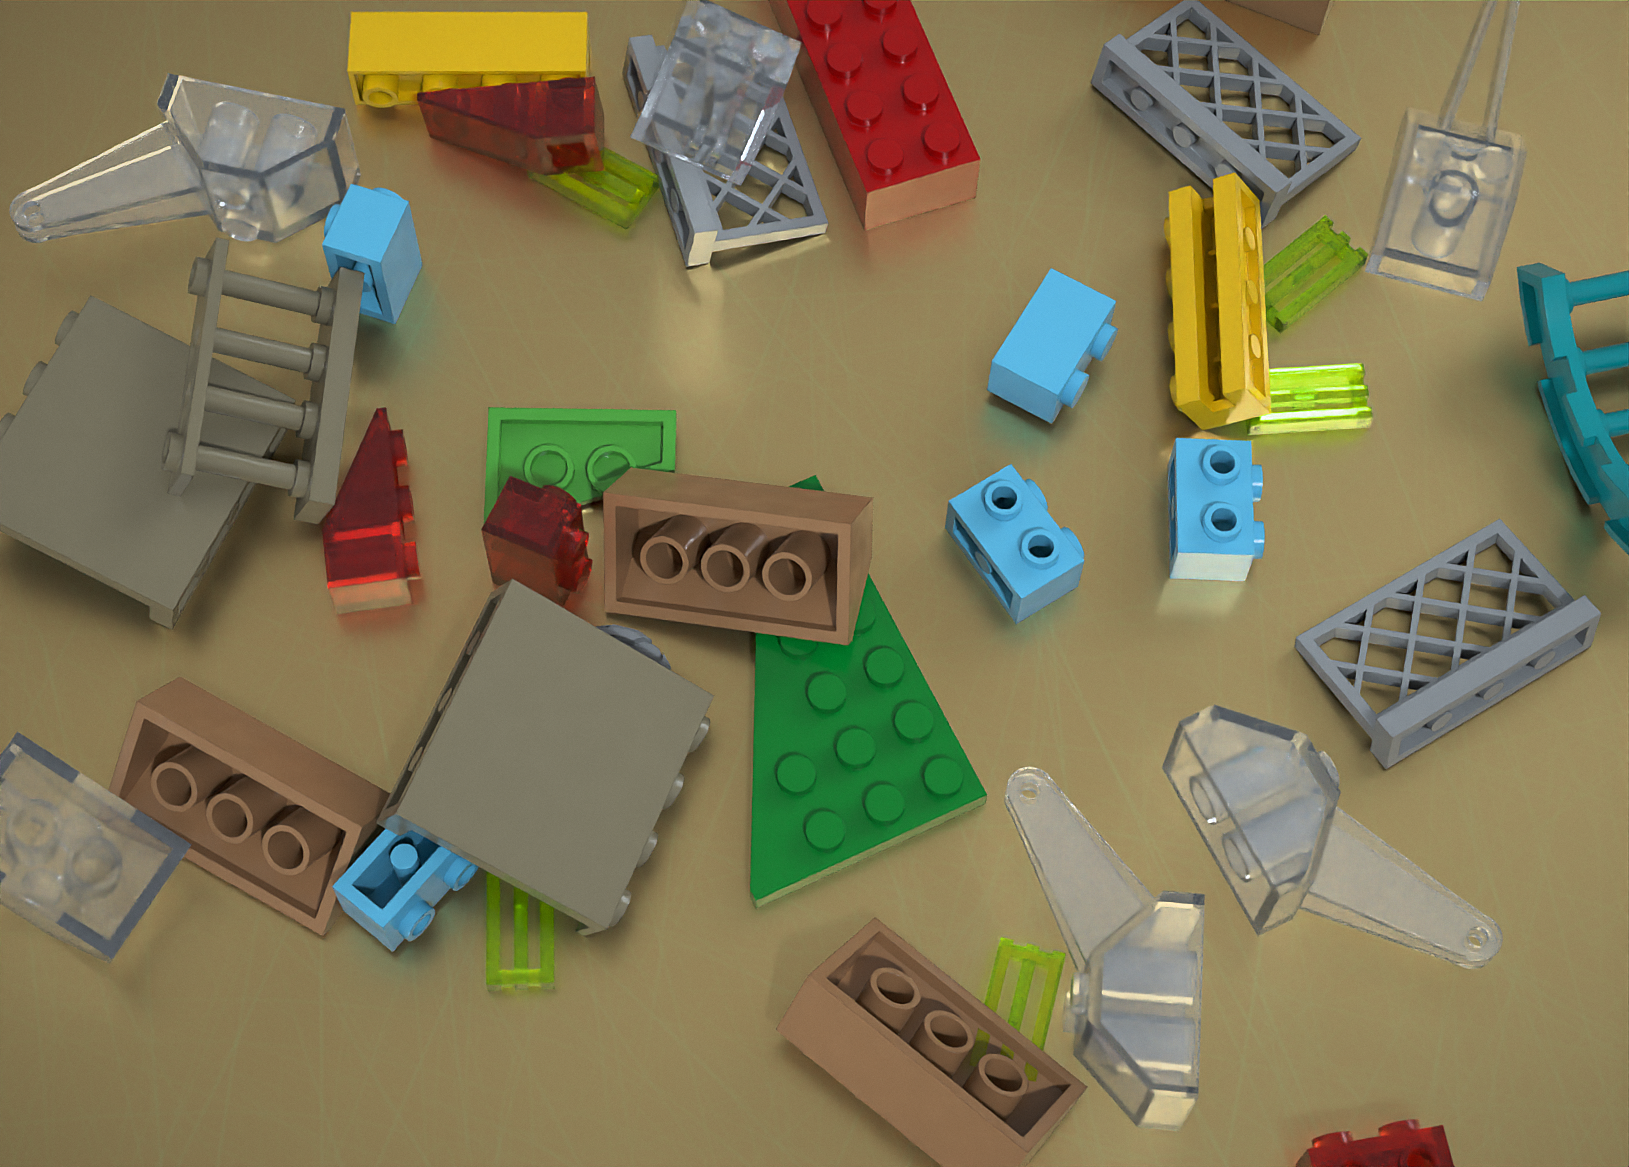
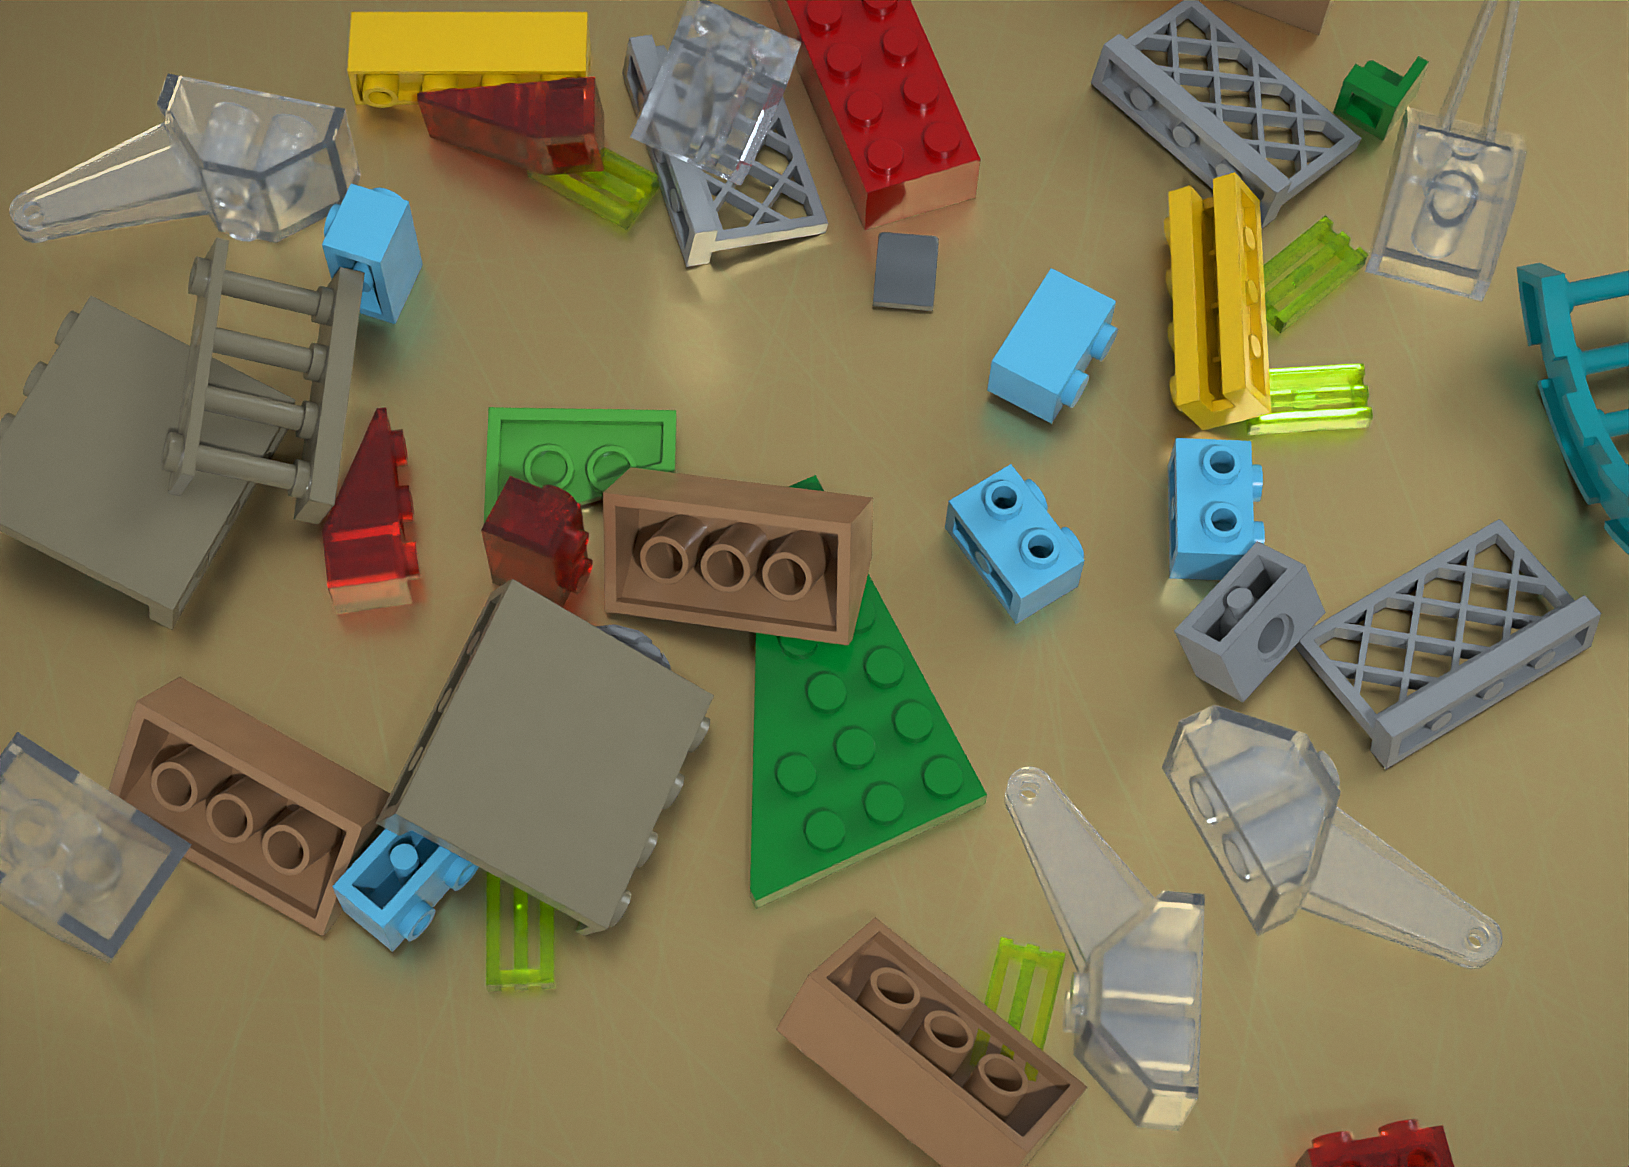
none -> dark grey slope [873,232,939,311]
none -> light grey brick [1174,541,1326,702]
none -> green panel [1333,56,1429,141]

